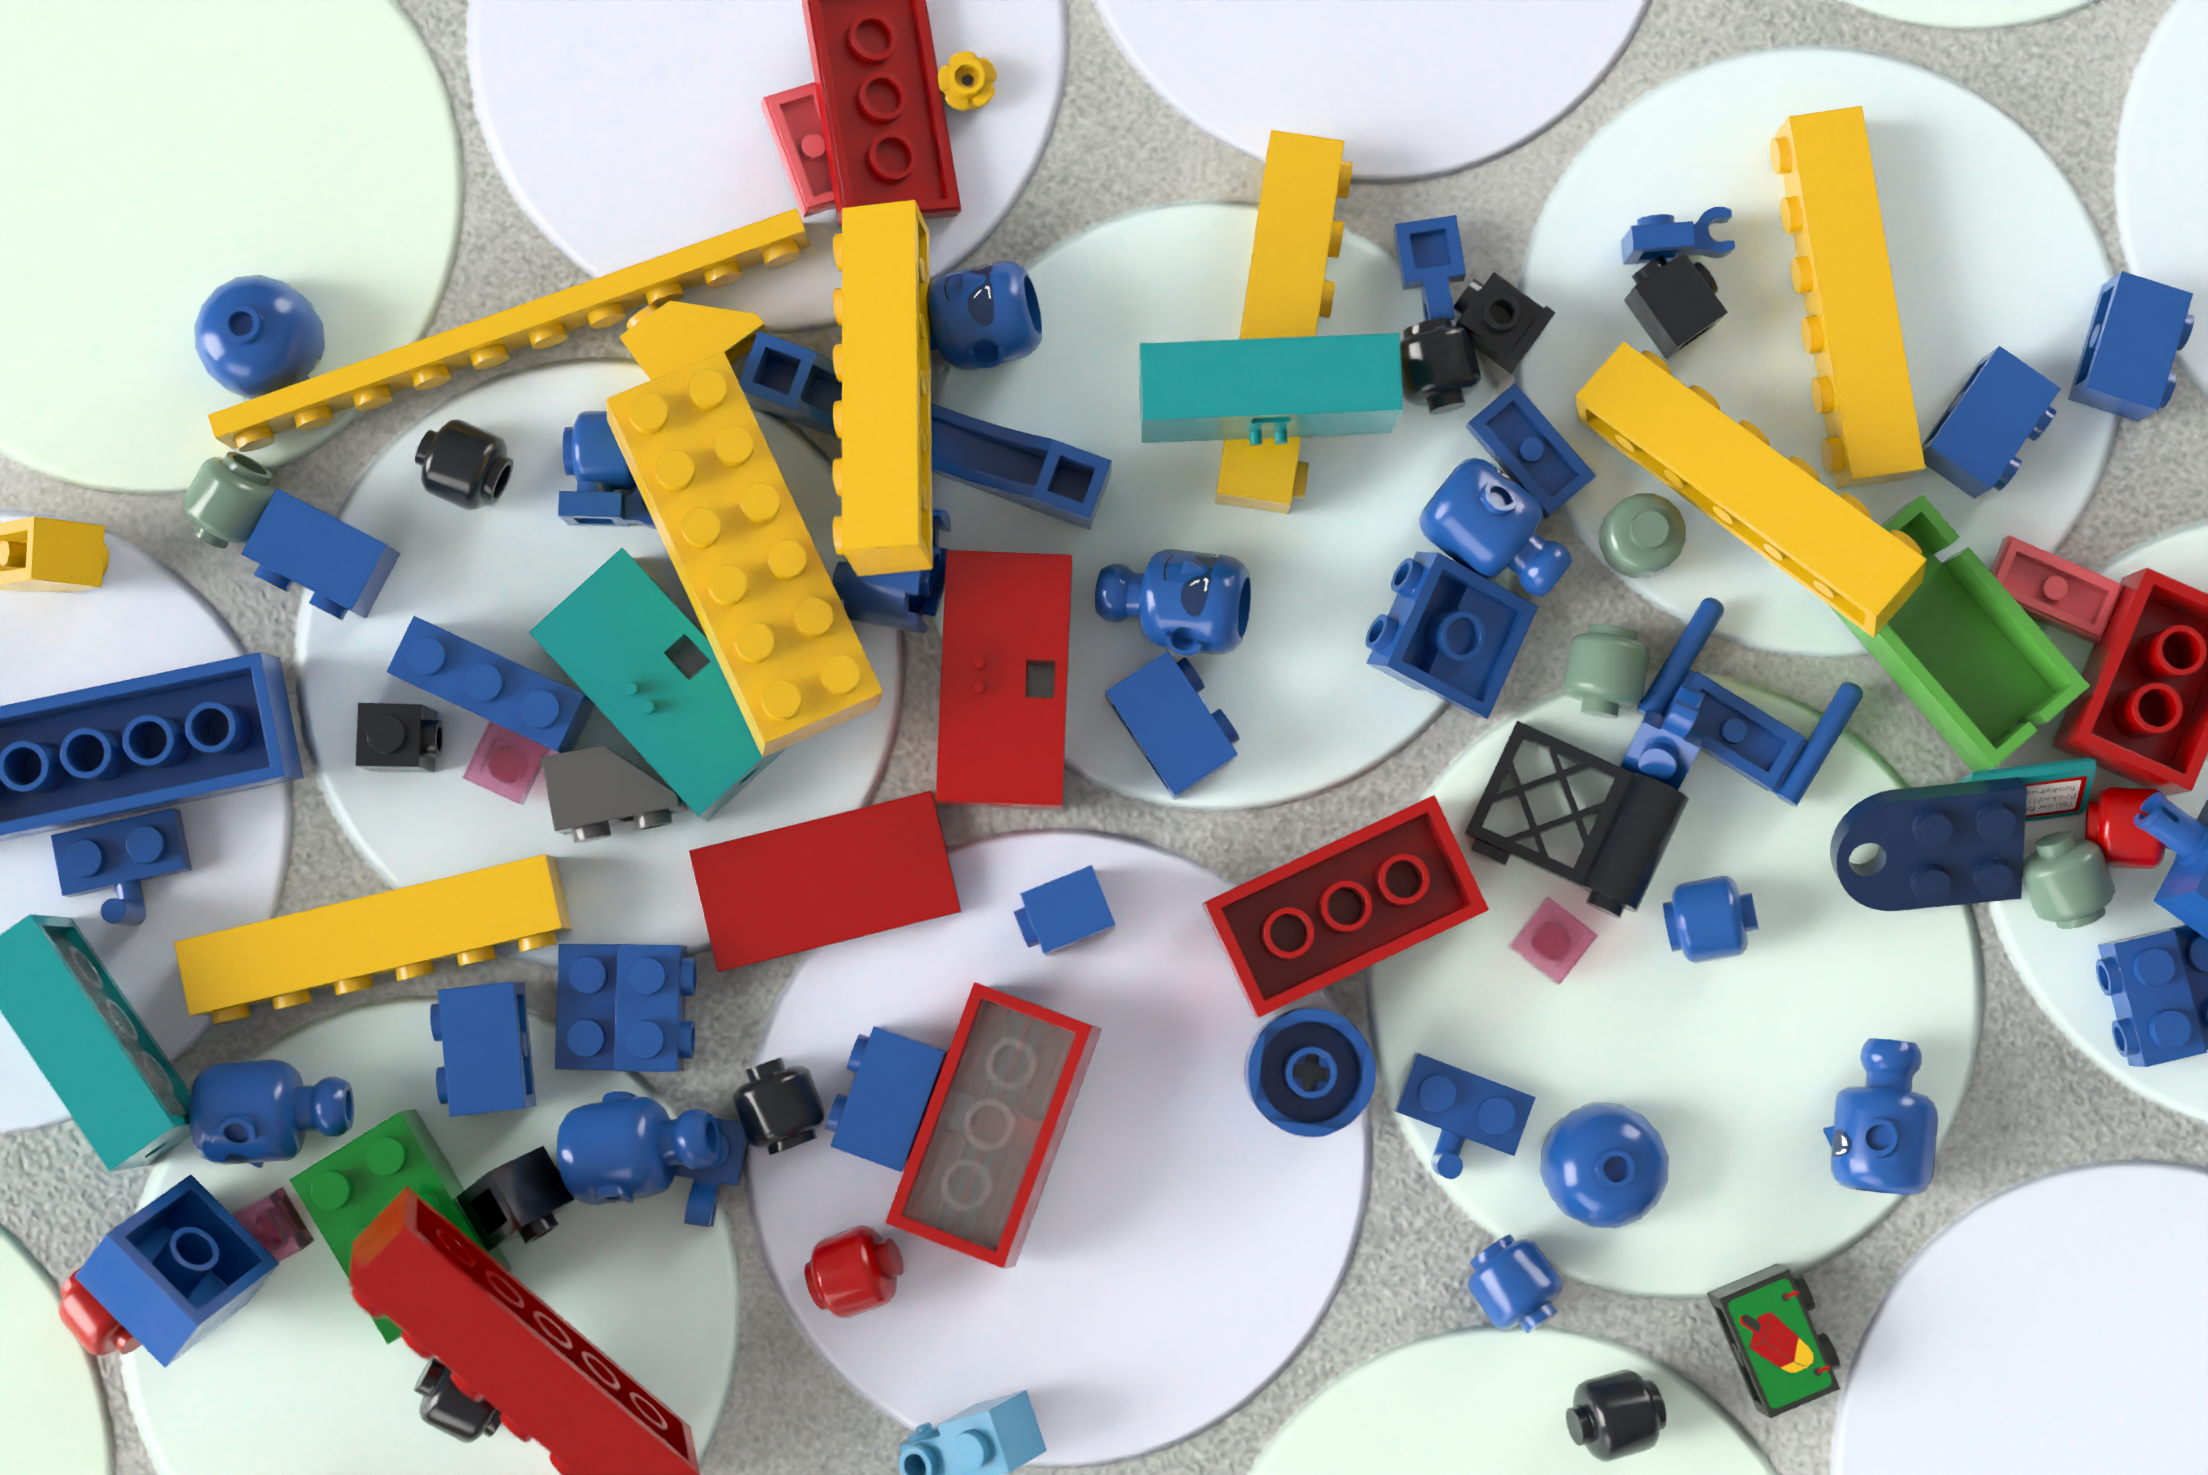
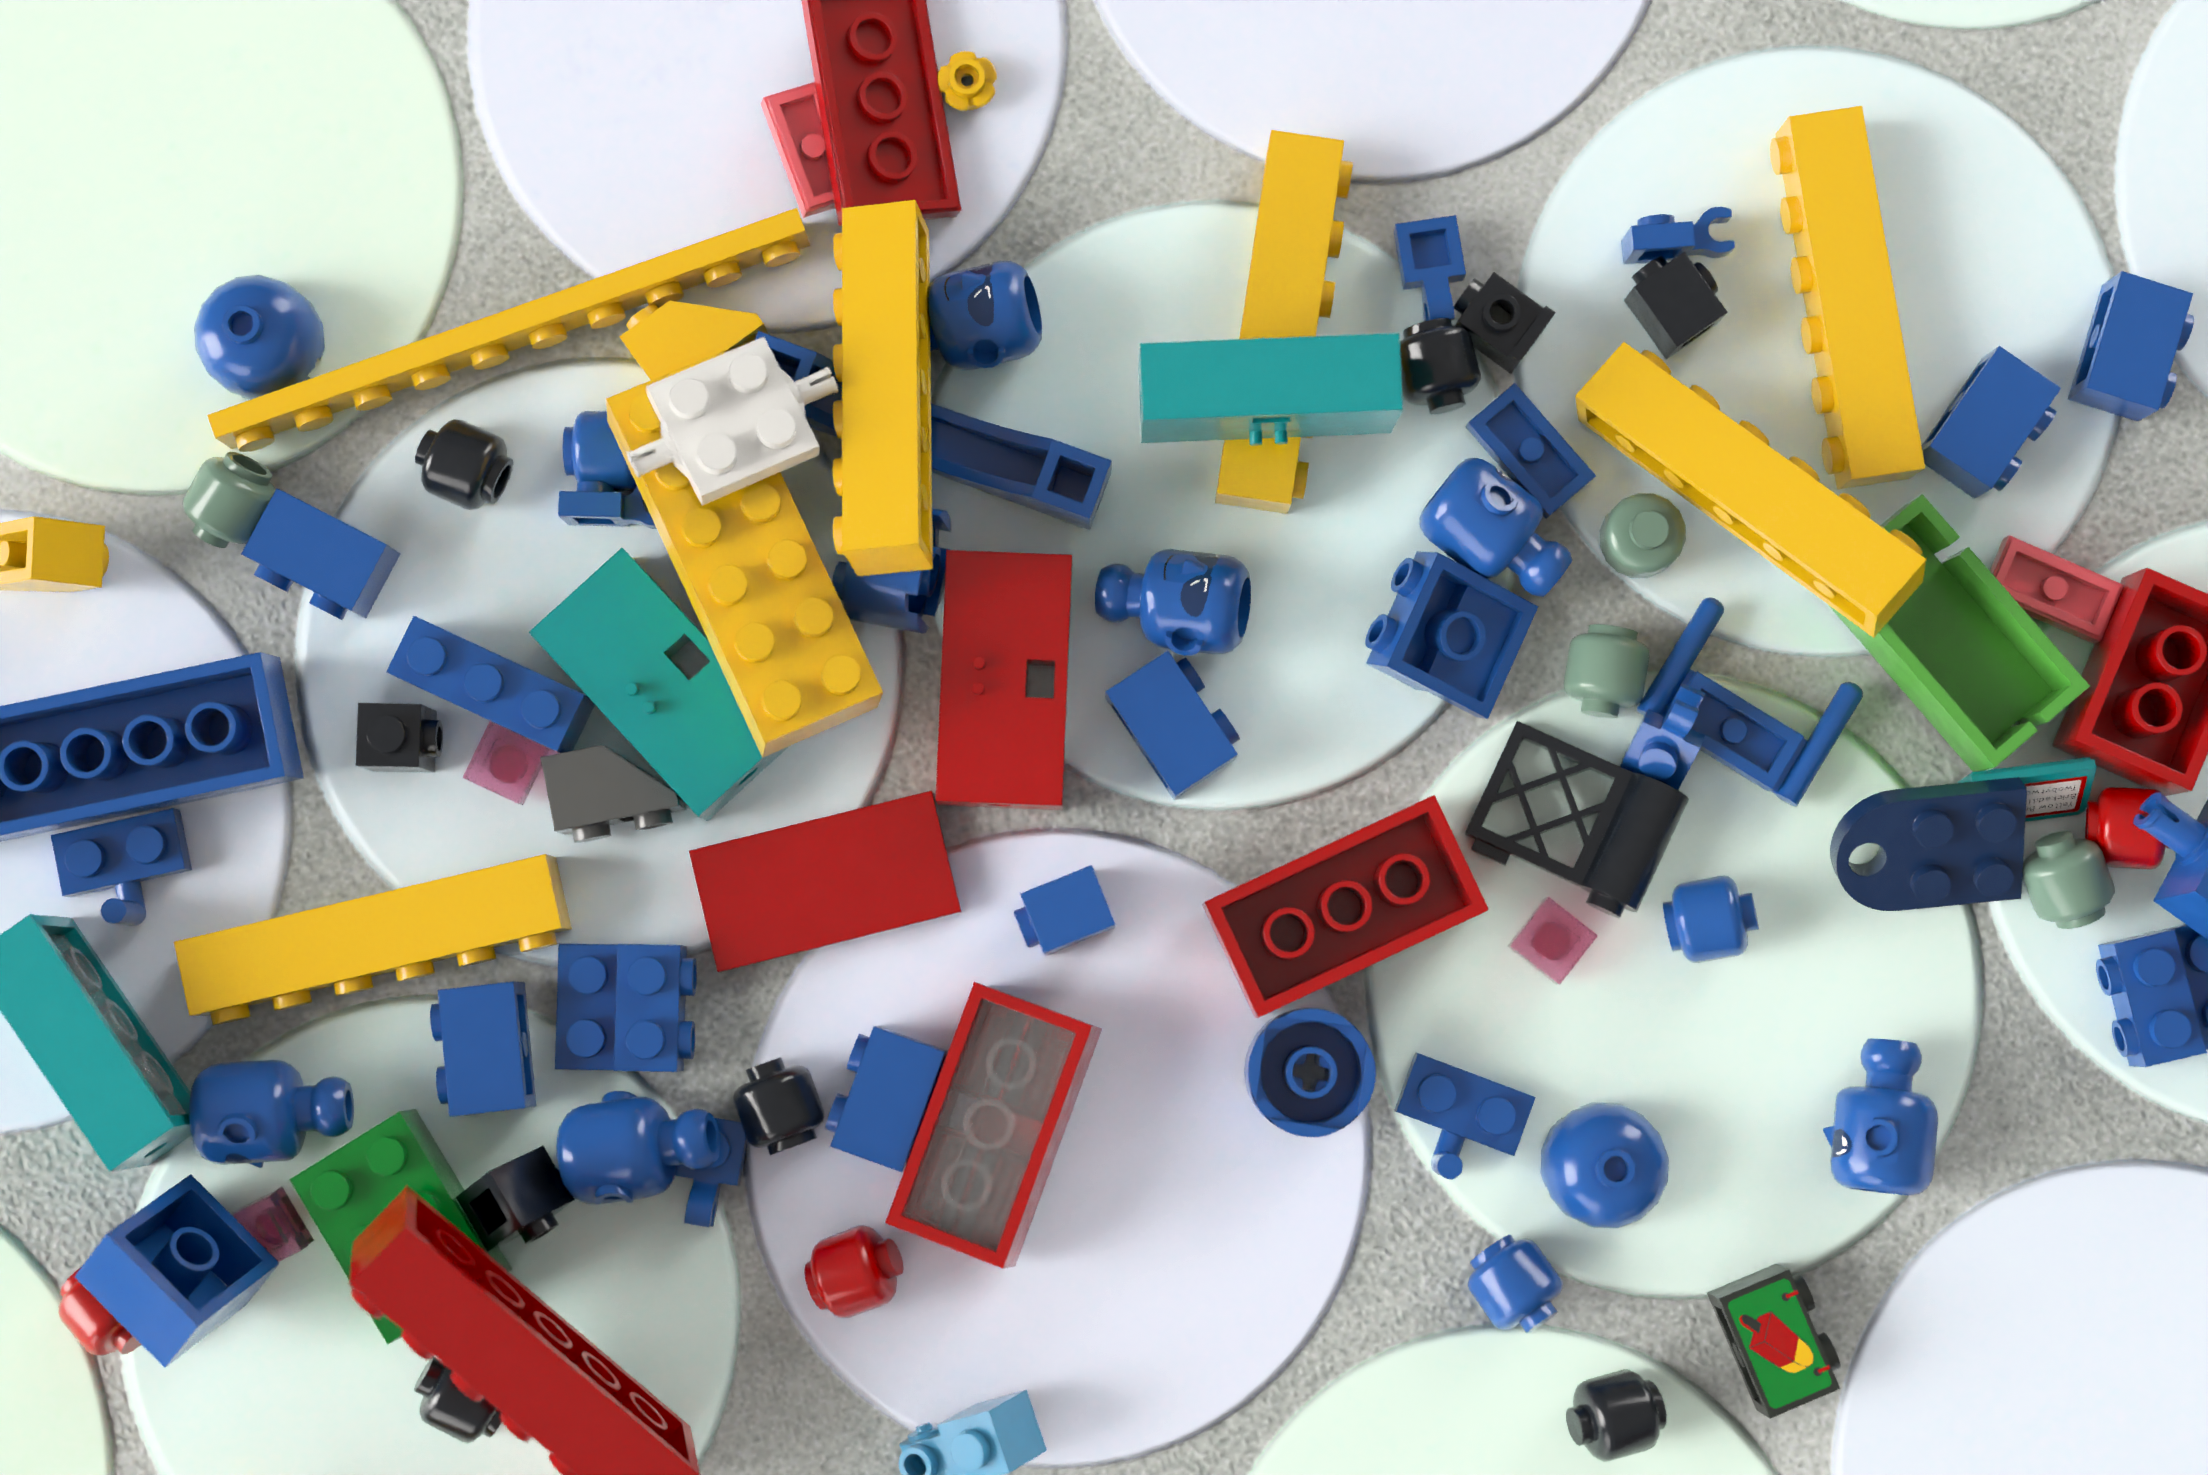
none -> white plate [627,337,838,505]

